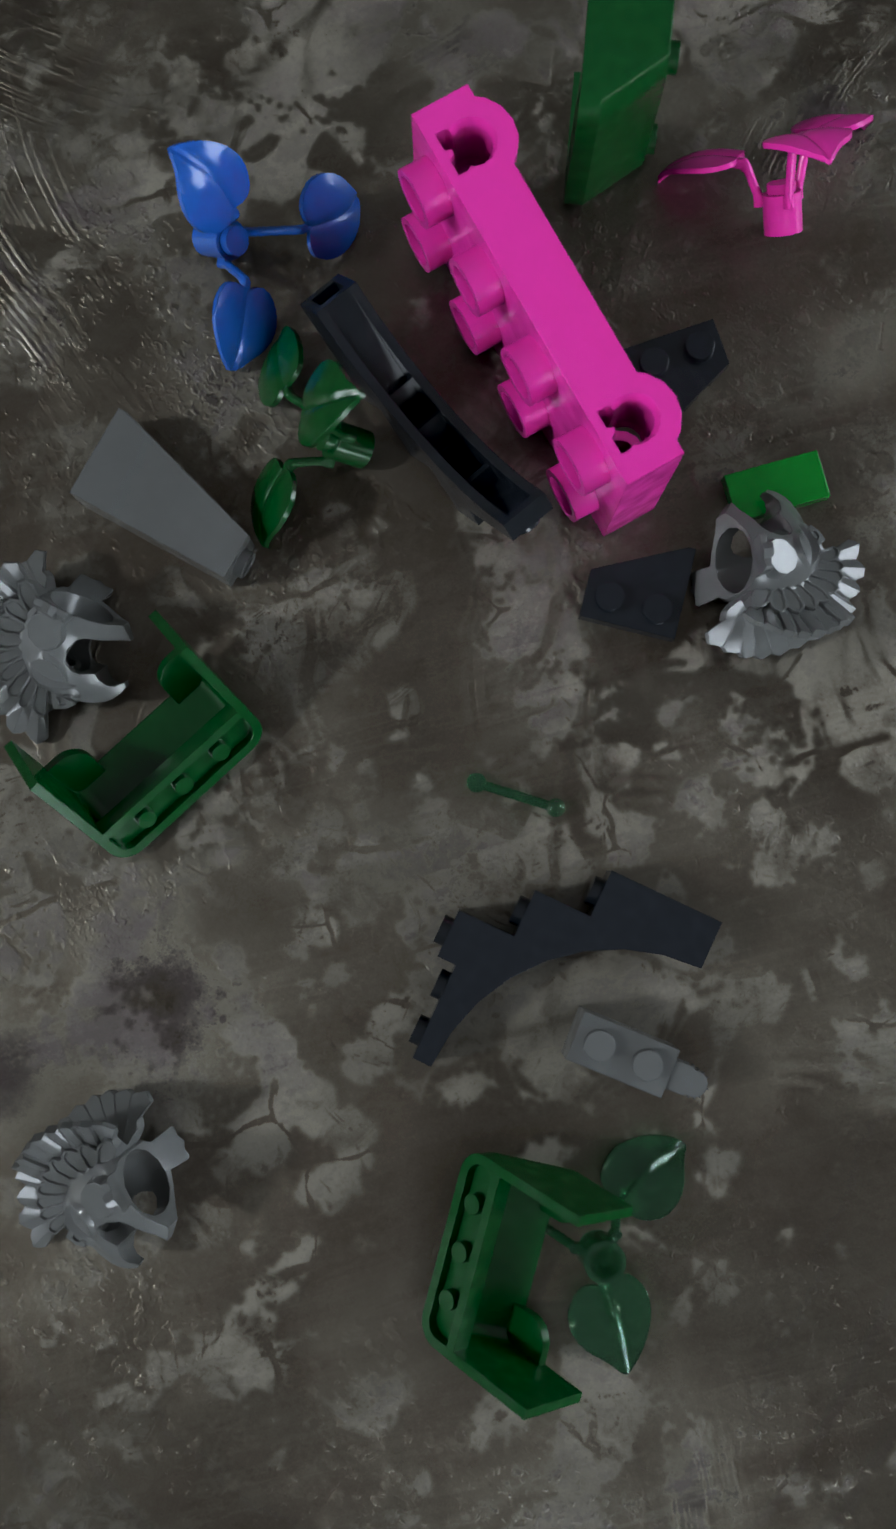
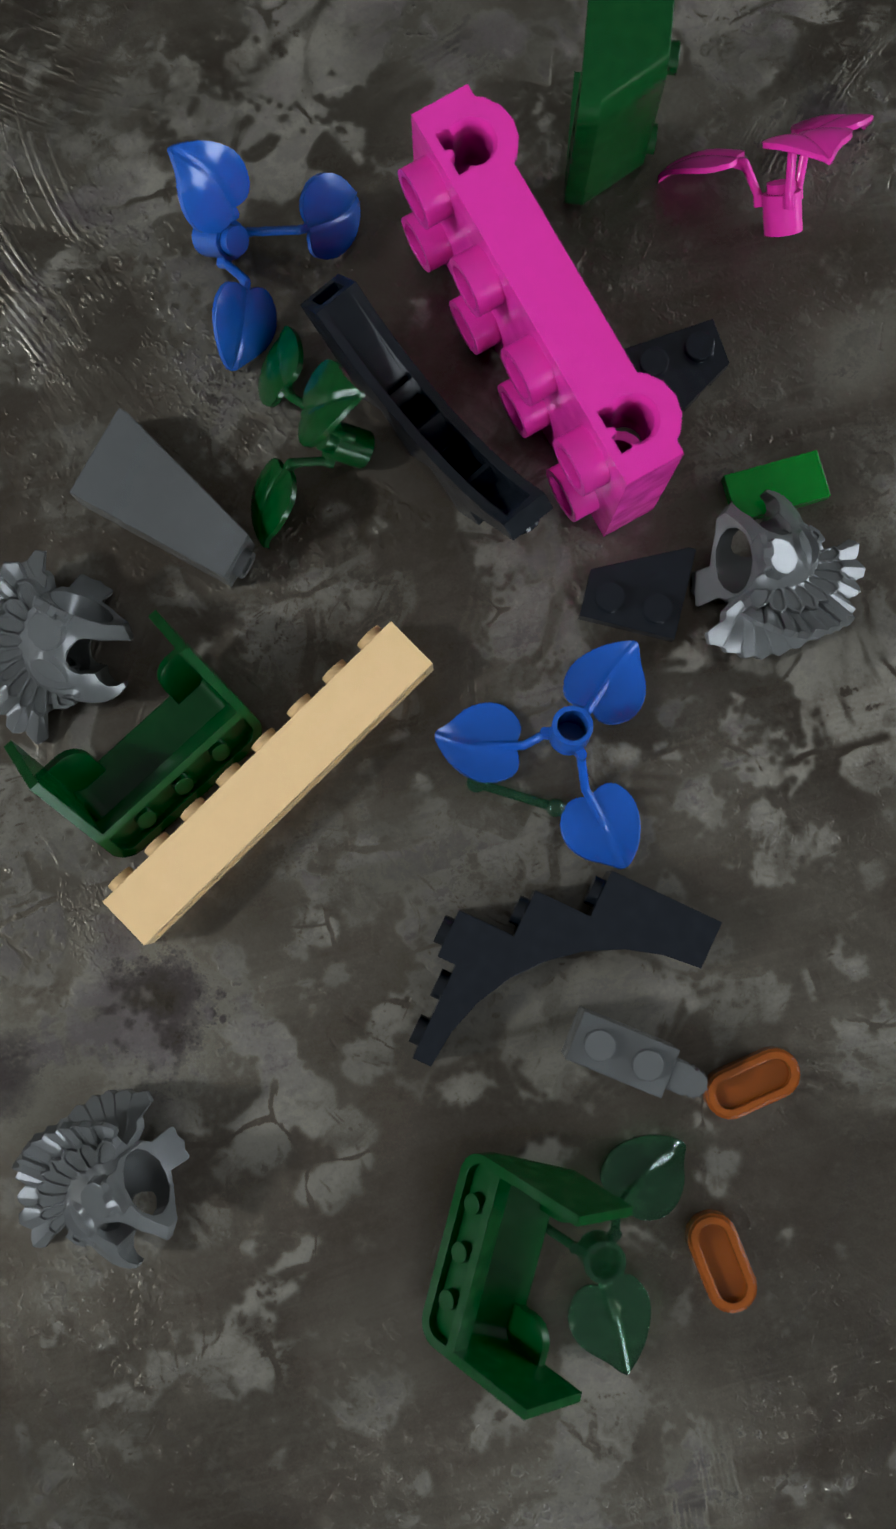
none -> tan brick [102,621,434,945]
none -> blue plant [435,640,646,869]
none -> dark orange tile [685,1209,757,1313]
none -> dark orange tile [703,1046,801,1119]

